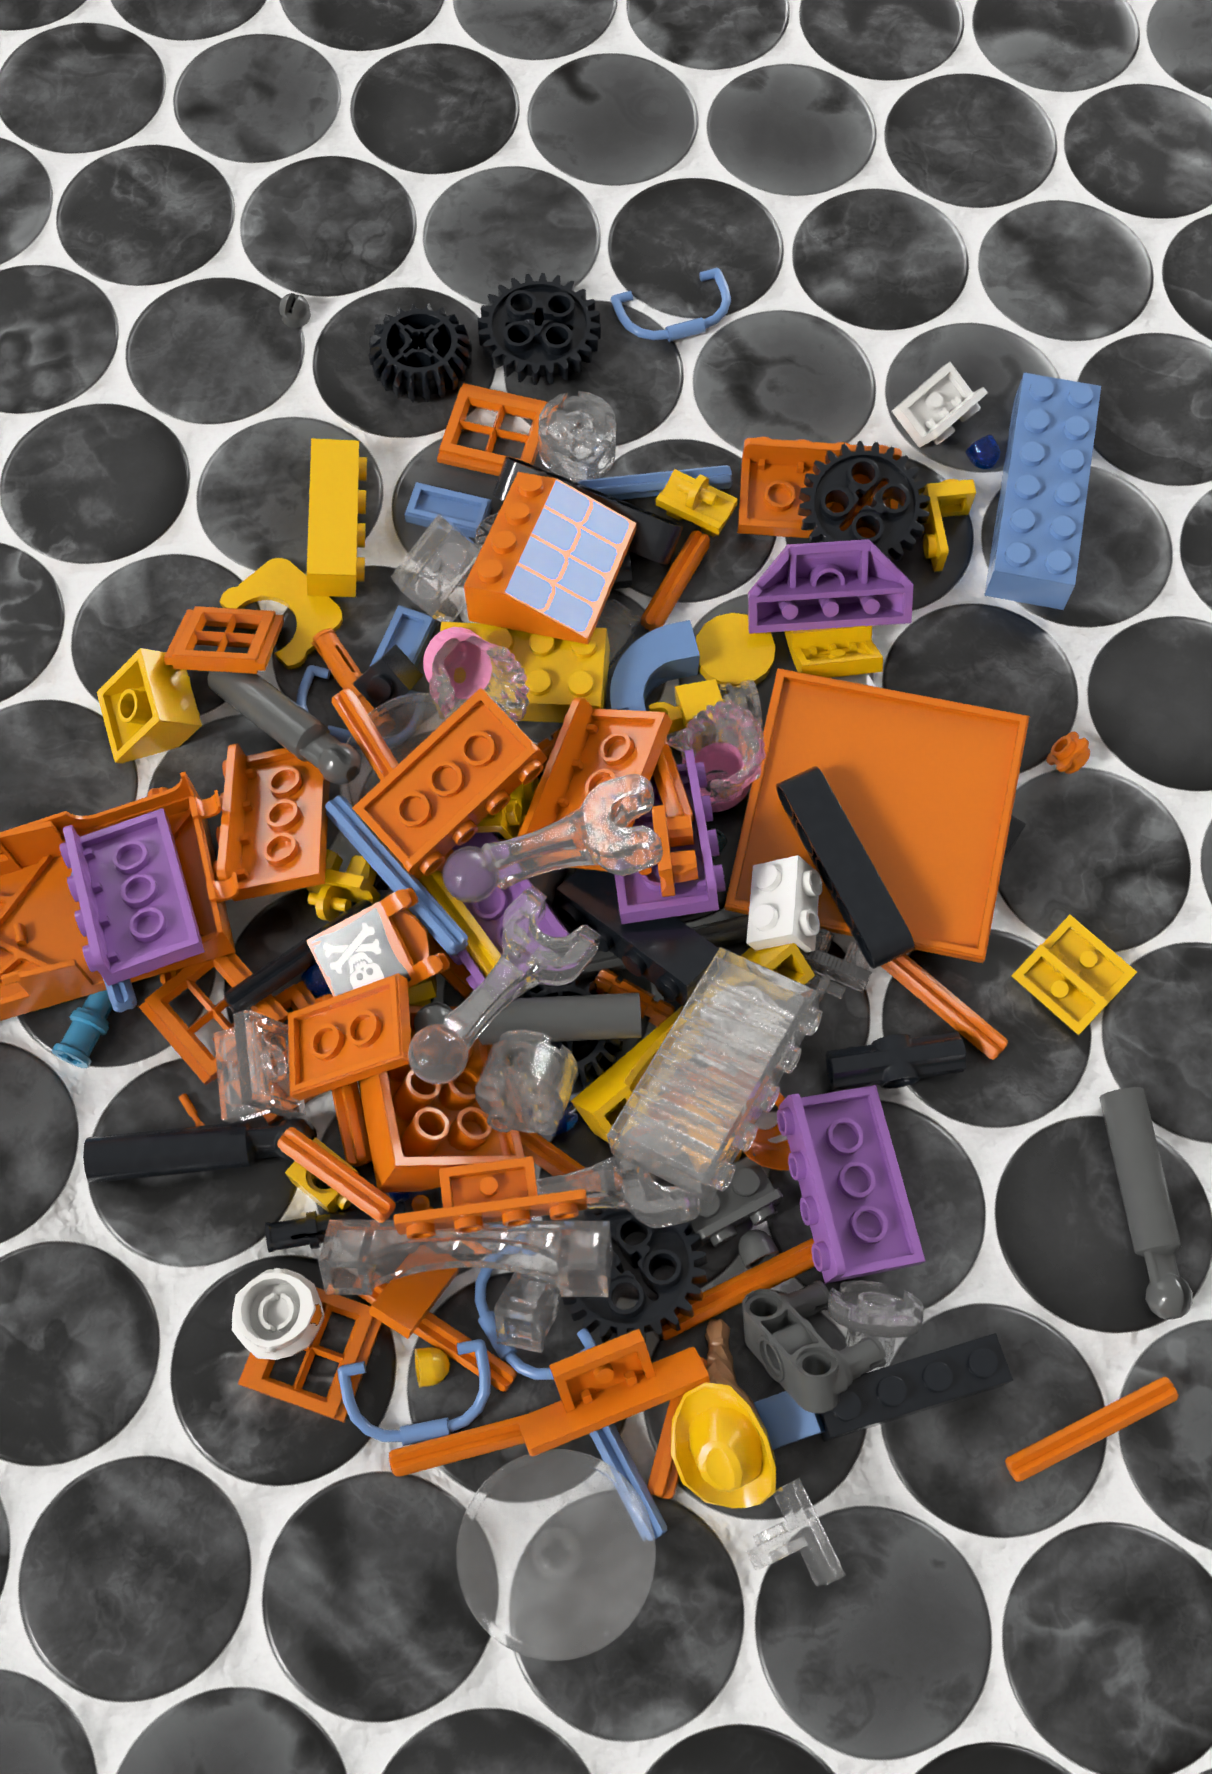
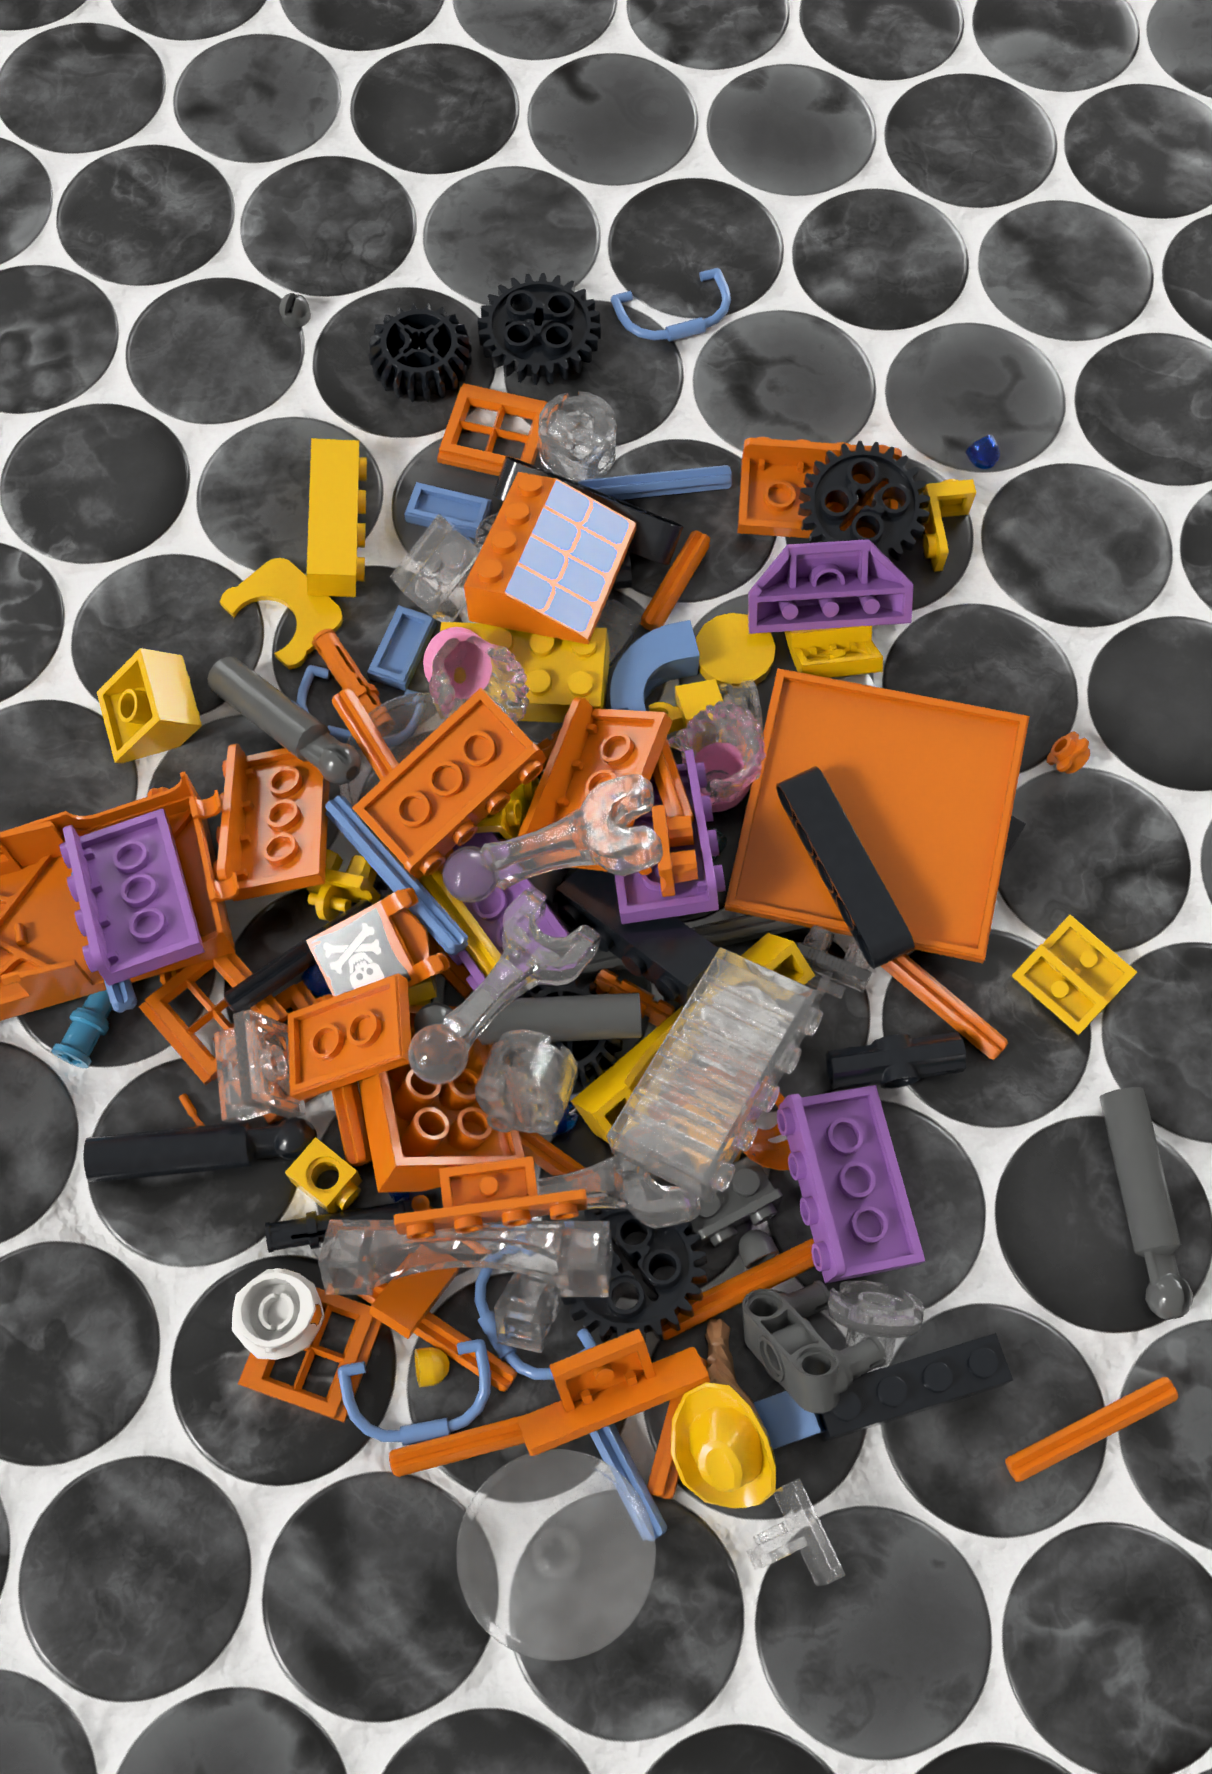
orange piece [164,606,284,674] -> none
orange axle [277,1127,396,1223] -> none
black brick [352,644,424,715] -> none
yellow hips [656,469,738,537] -> none
white bracket [746,855,822,953] -> none
white bracket [892,362,988,448] -> none
medium blue brick [984,373,1101,610] -> none

